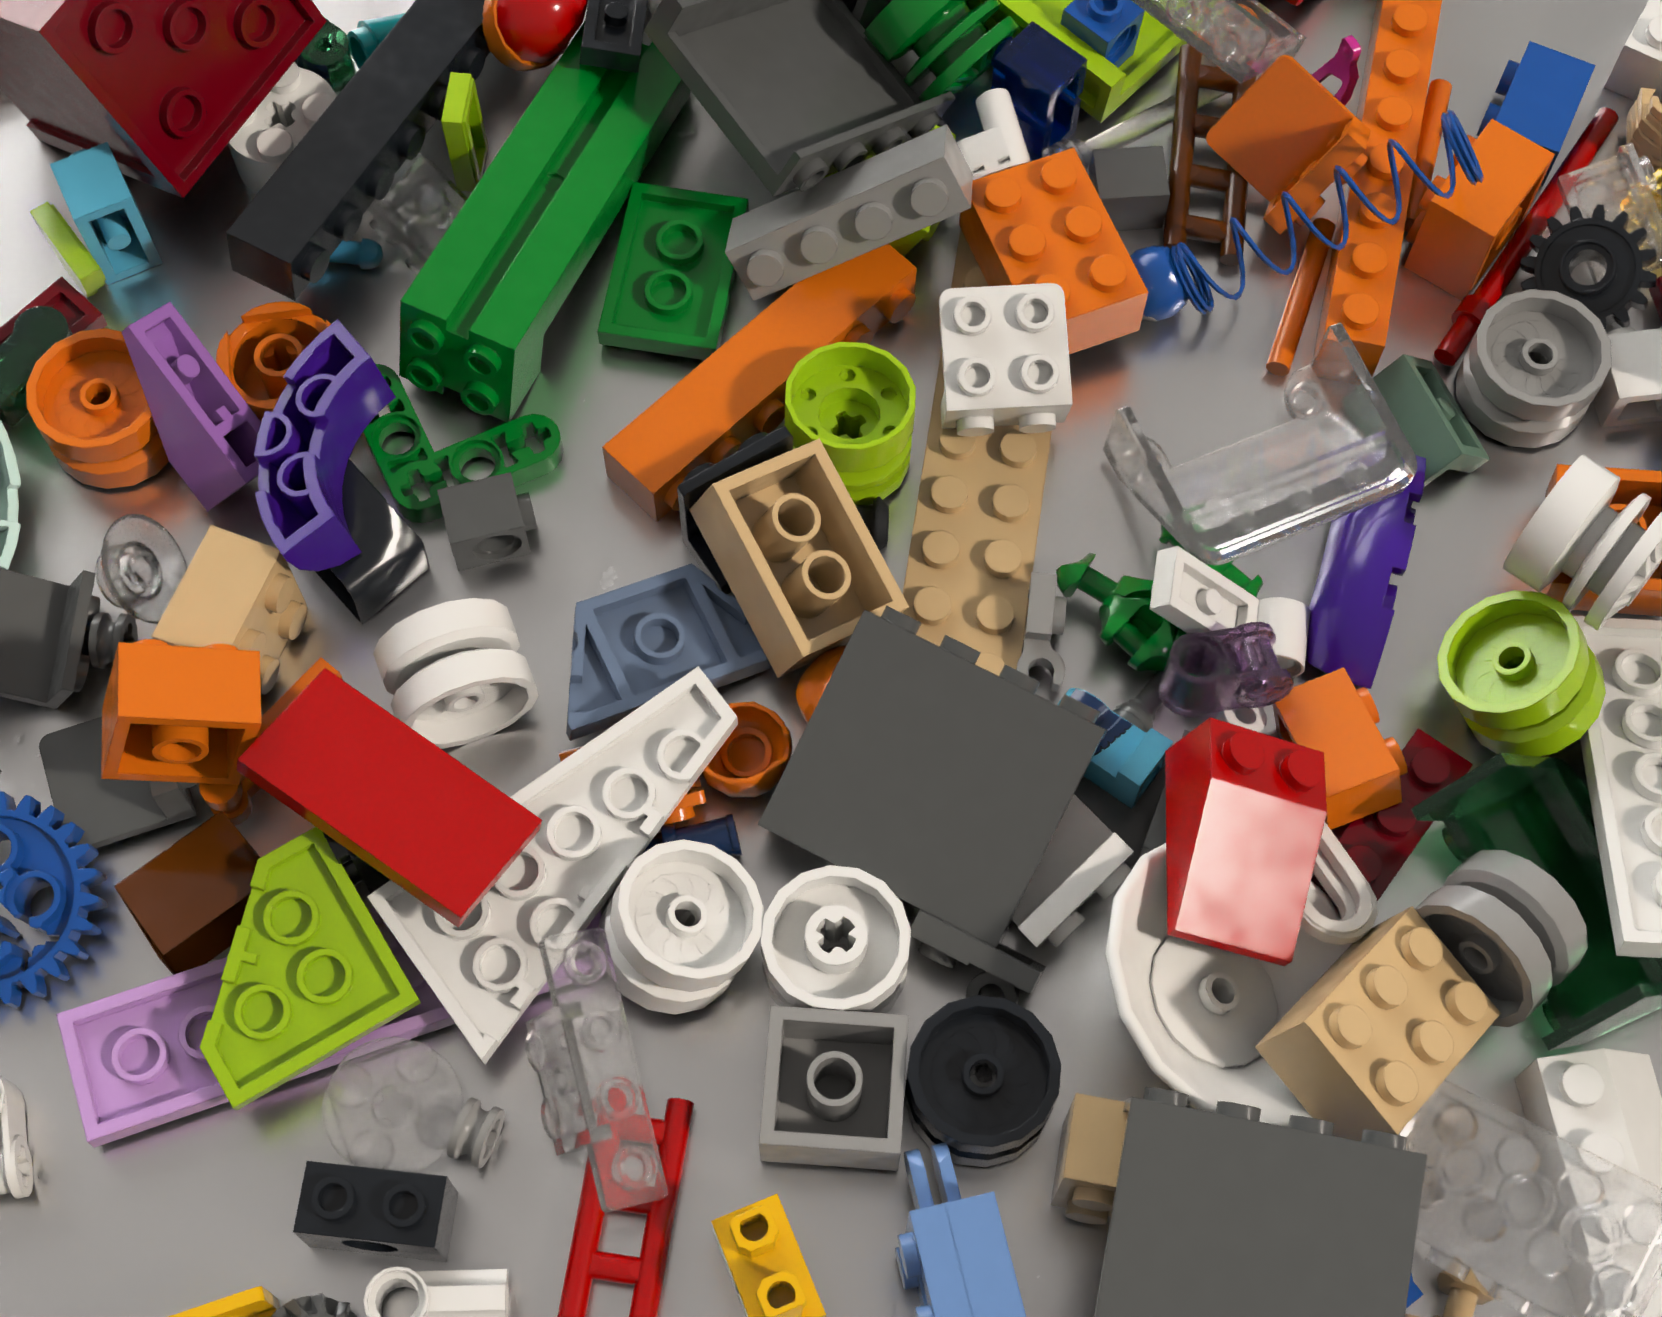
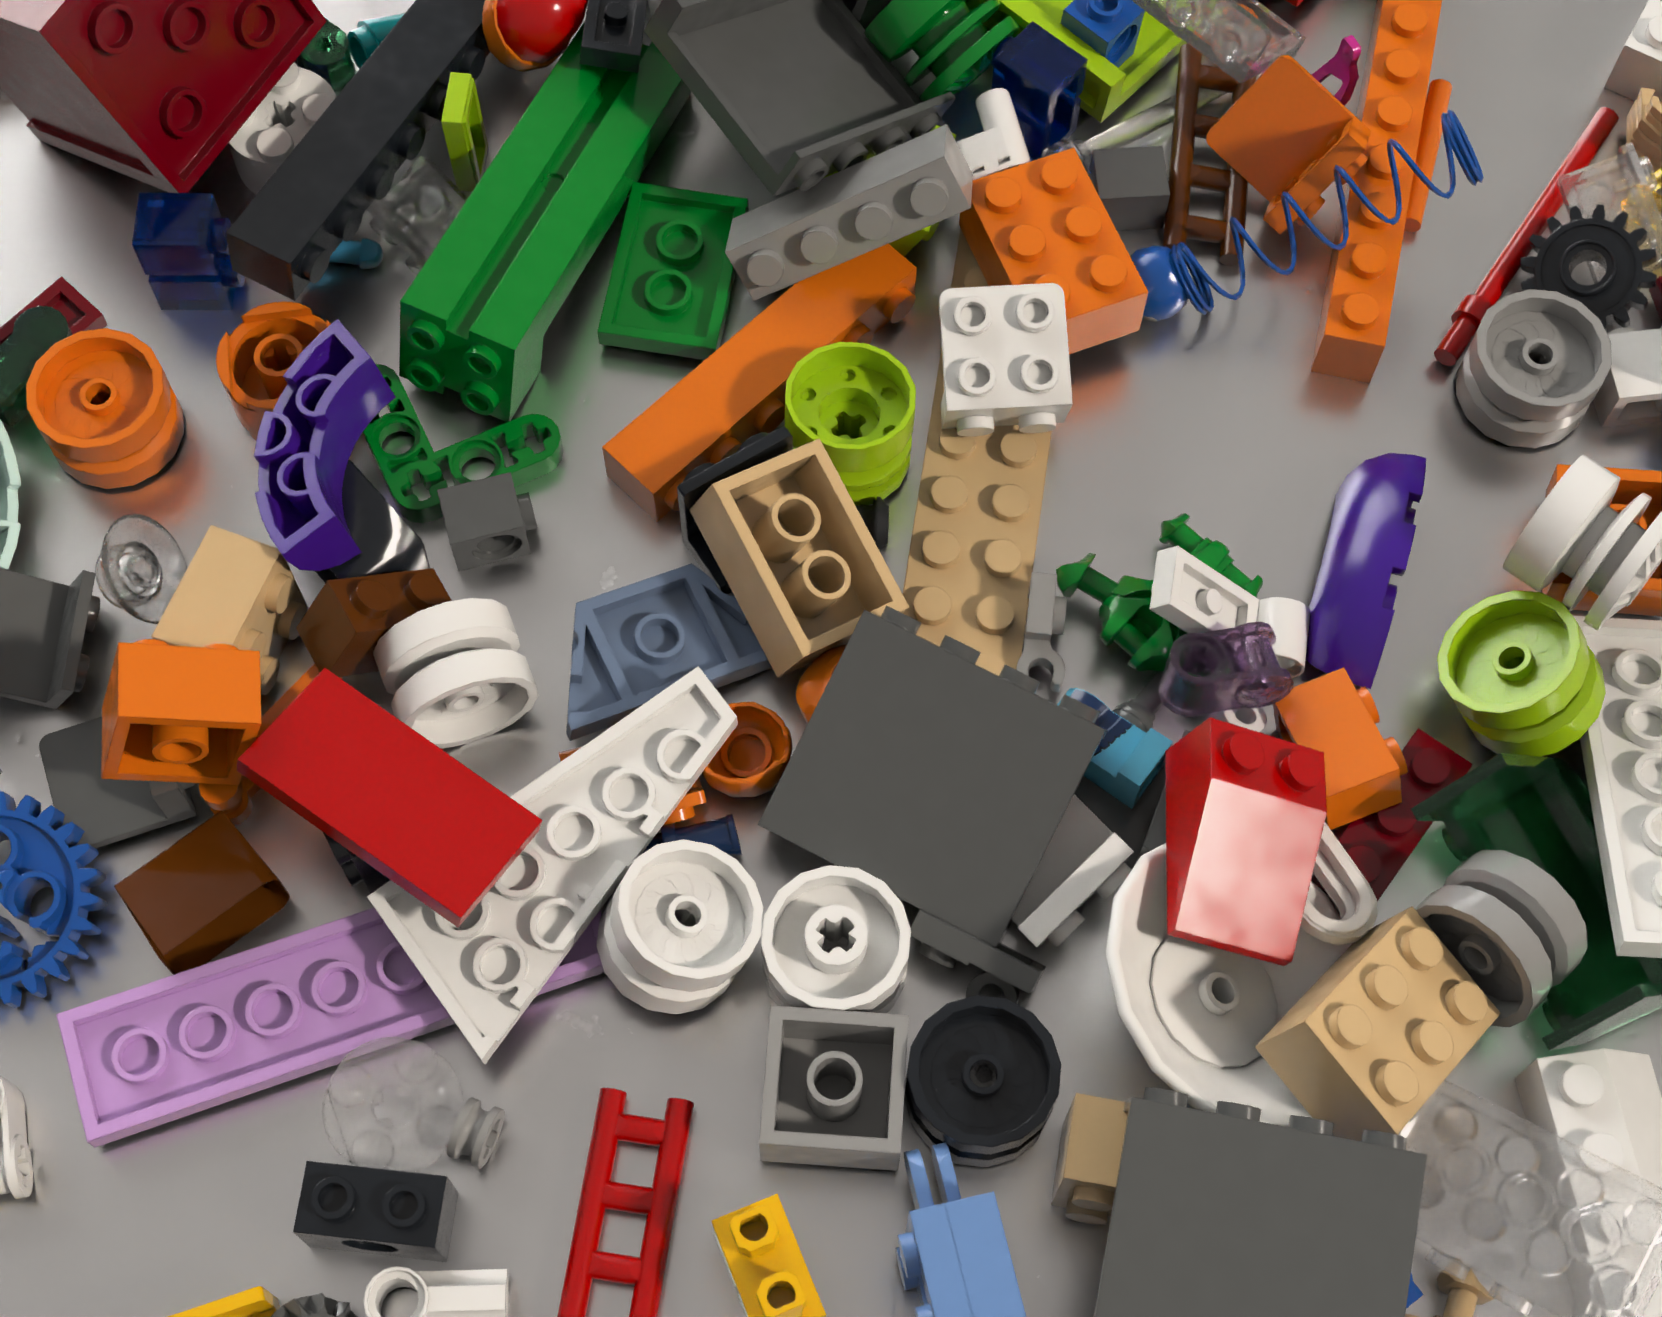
lime tile [29,201,106,298] -> none
medium azure brick [50,142,163,285] -> none
dark grey bush [88,612,138,669] -> none
medium lavender slope [121,301,261,512] -> none
lime plate [200,827,421,1110] -> none
clear bracket [525,927,668,1213] -> none
clear windscreen [1103,322,1417,565] -> none
orange bar [1266,218,1336,376] -> none
sand green panel [1349,354,1490,487] -> none
orange brick [1404,119,1555,301] -> none
blue brick [1476,41,1596,186] -> none
none -> clear blue piece [132,193,245,310]
none -> reddish brown brick [296,568,452,677]

